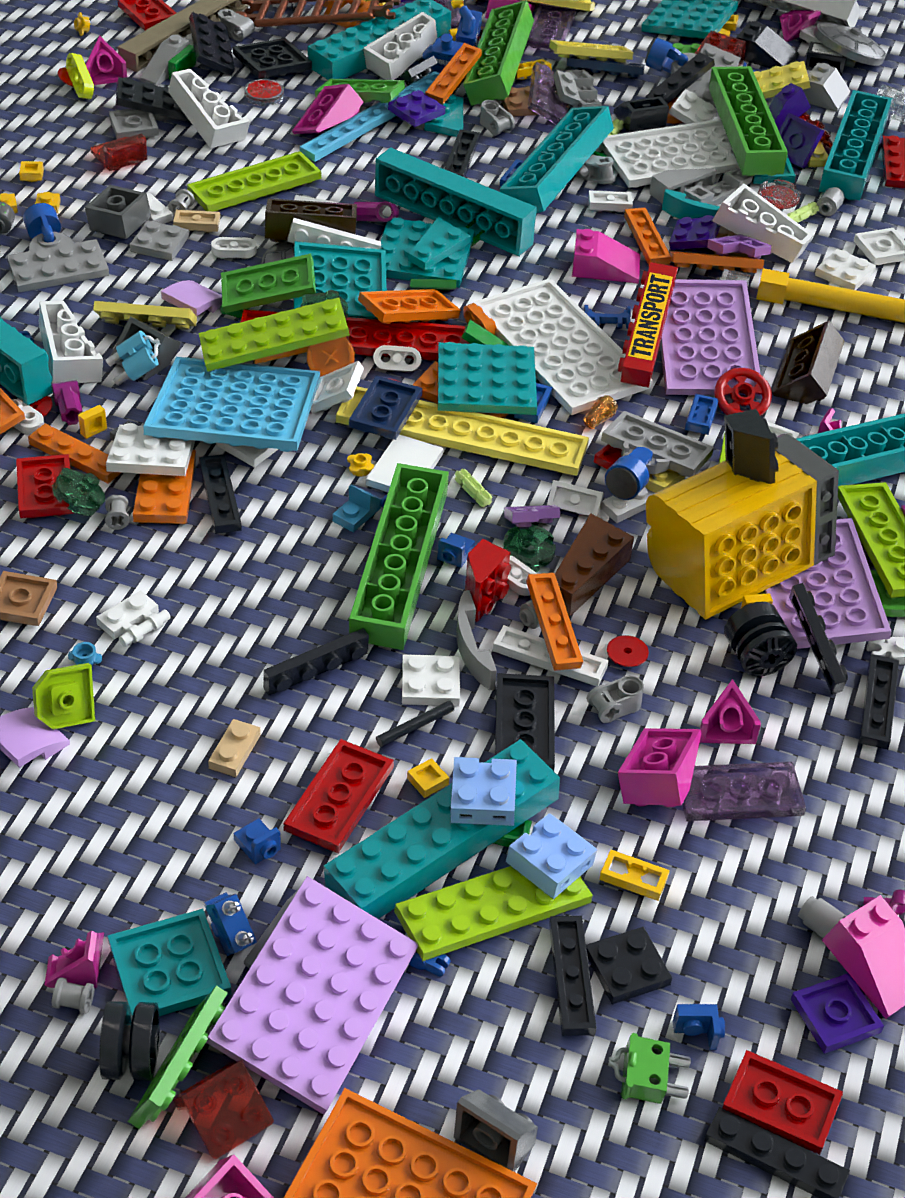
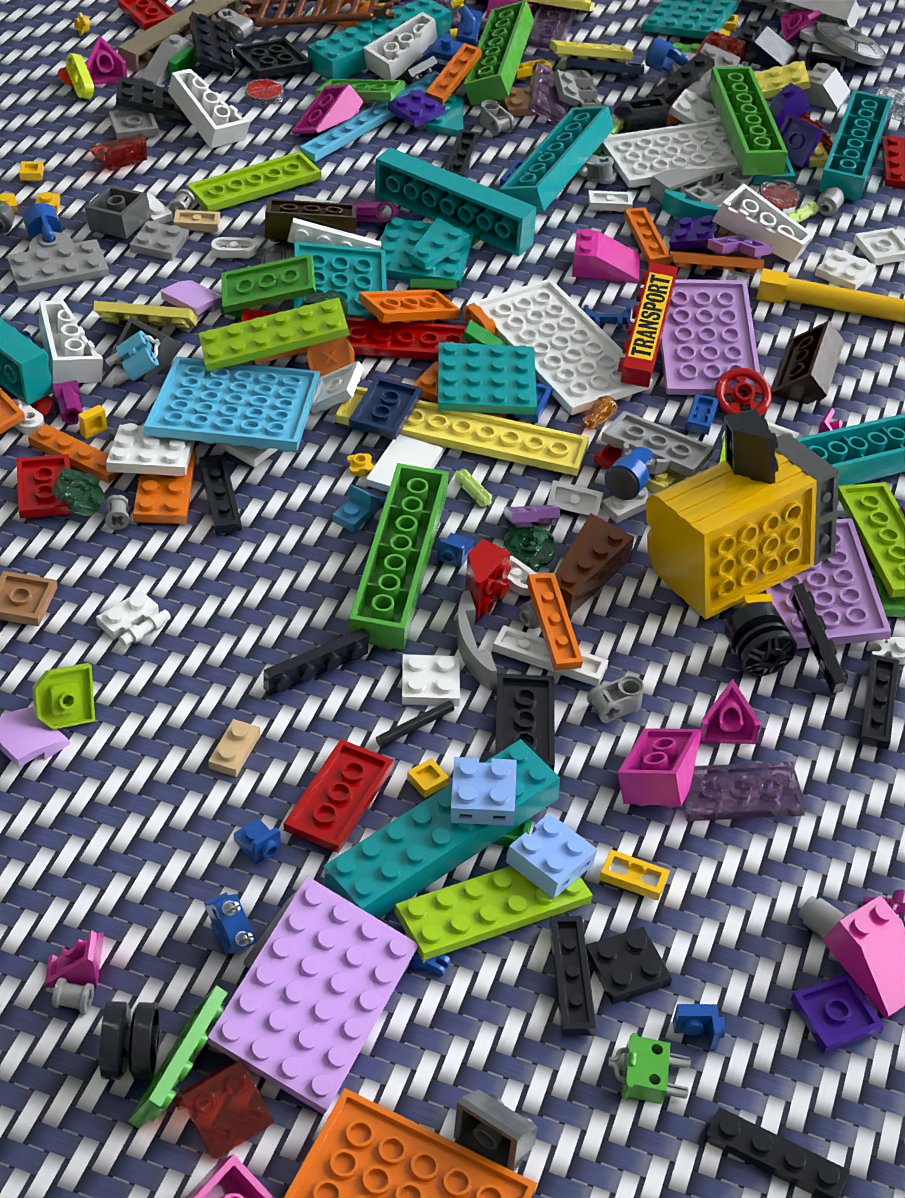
dark azure plate [68,642,102,665] -> none
teal plate [108,909,232,1018] -> none
white plate [373,345,421,372] -> none
red piece [607,635,649,667] -> none
red plate [722,1050,843,1155] -> none

